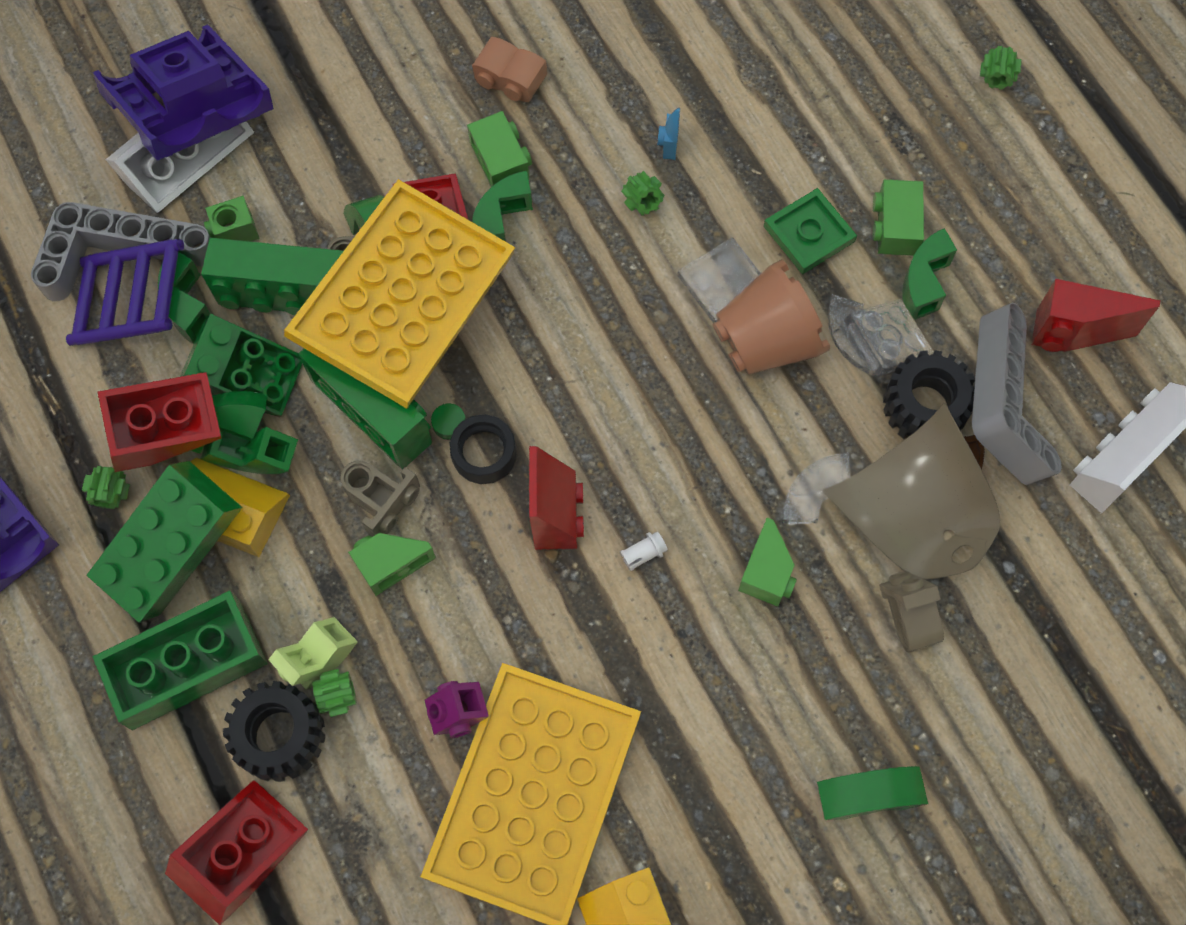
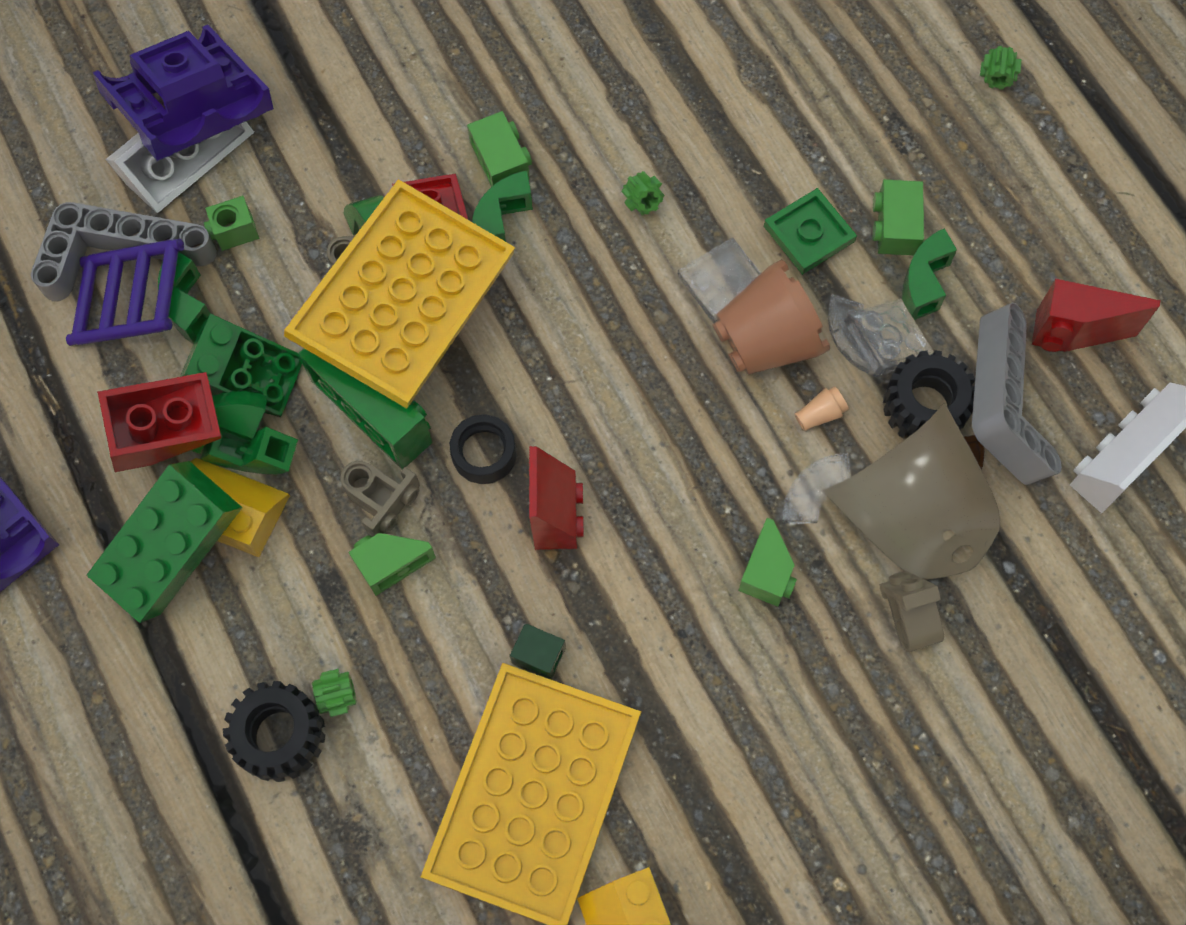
bright green gear [82,466,130,509] -> none
green brick [92,590,268,731] -> none
red slope [165,780,308,925] -> none
green brick [201,238,343,316] -> none
yellowish green brick [268,617,358,689] -> none
magenta brick [424,681,489,738] -> none
green tile [431,403,466,440] -> none
nougat brick [472,37,547,102] -> none
white pin [620,532,668,571] -> none
dark azure plate [657,108,680,160] -> none
green brick [817,766,928,820] -> none
none -> dark green panel [510,624,566,680]
none -> light nougat cone [794,386,849,431]

